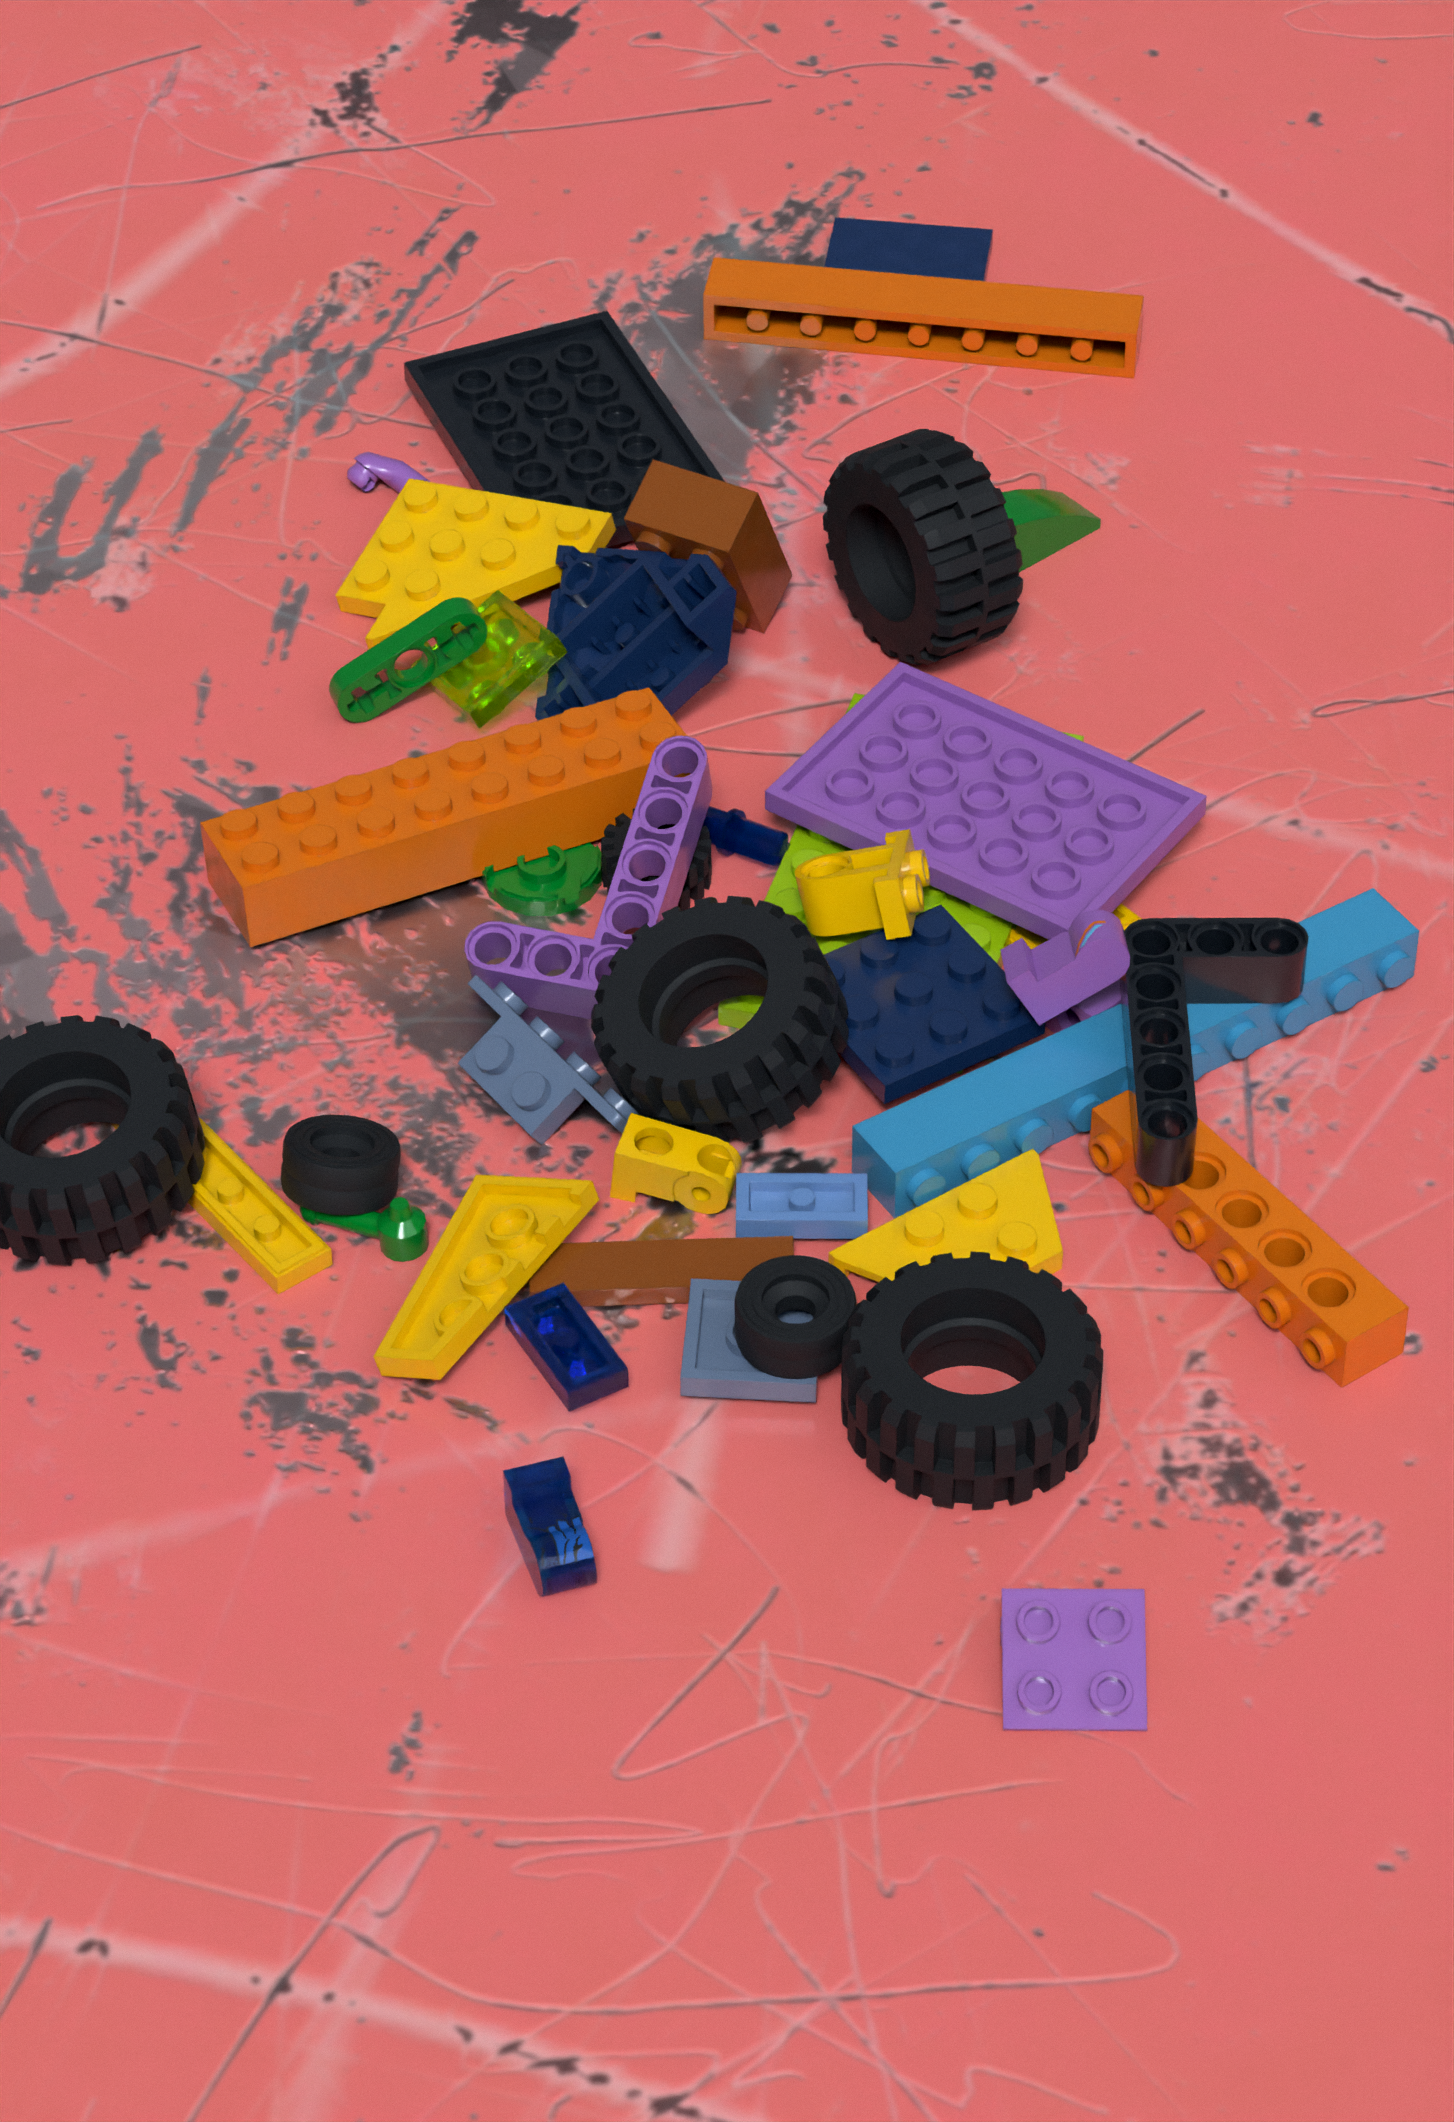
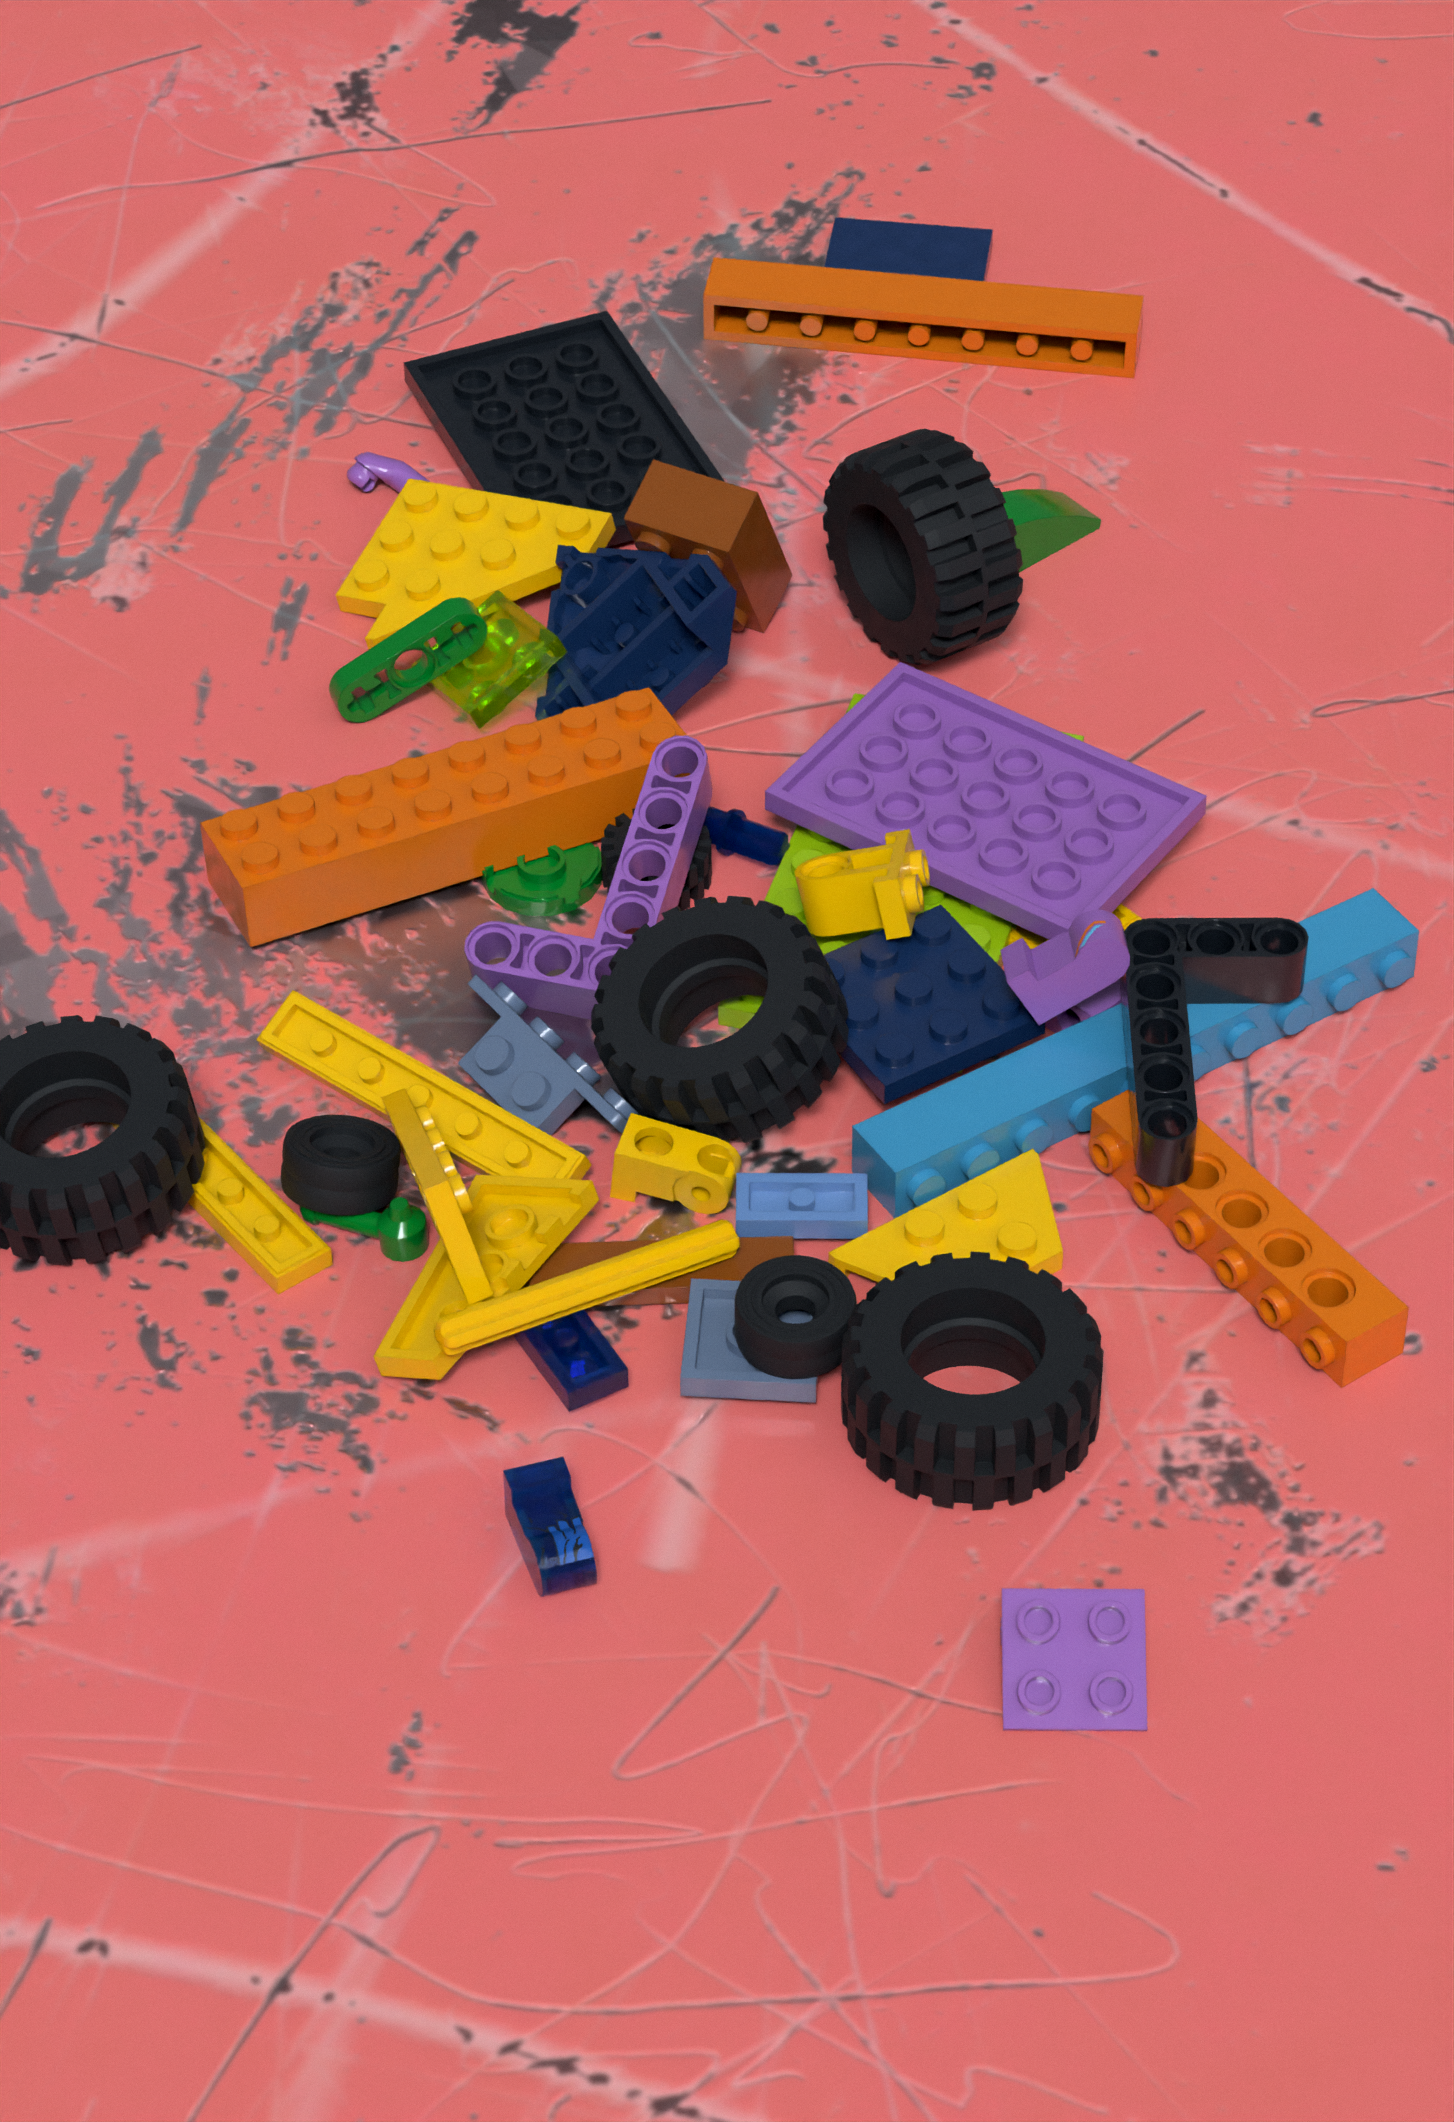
none -> yellow tile [256,990,592,1180]
none -> yellow wing [381,1088,494,1305]
none -> yellow axle [434,1219,740,1356]

